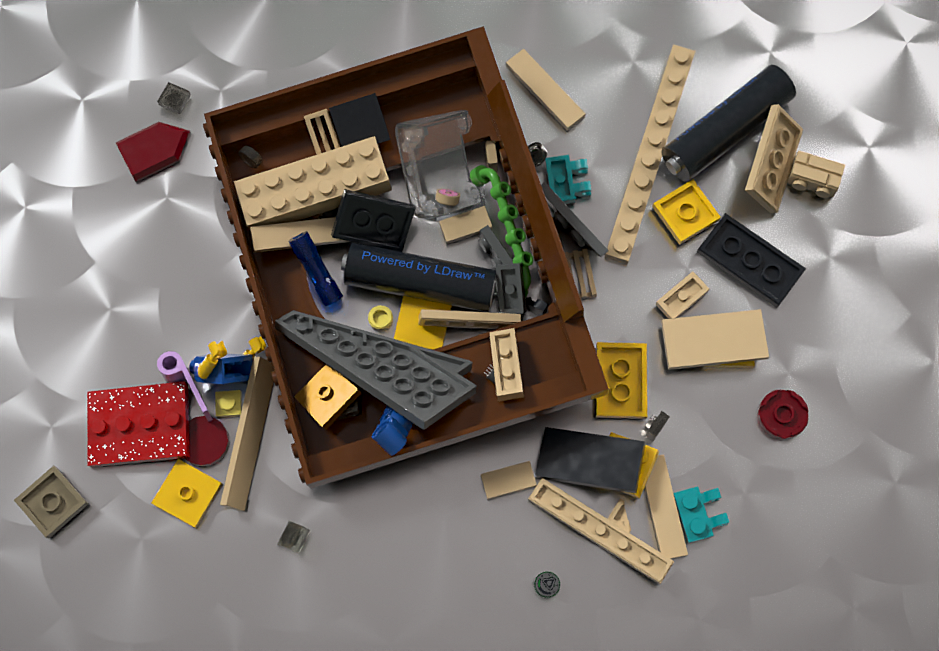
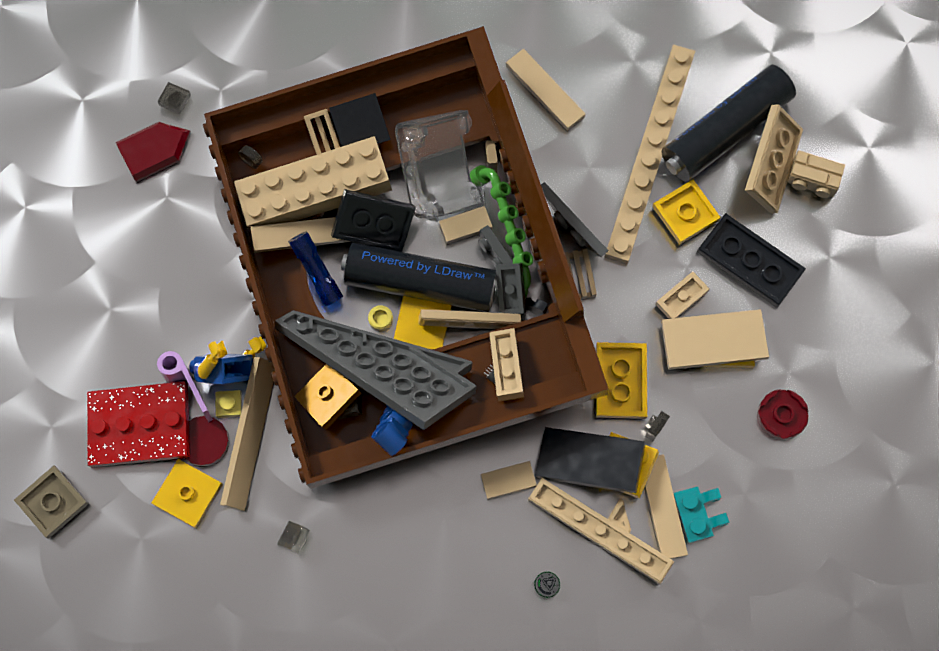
tan tile [435,189,460,206] -> none
clear smoke tile [528,142,547,167] -> none
teal plate [545,155,592,204] -> none

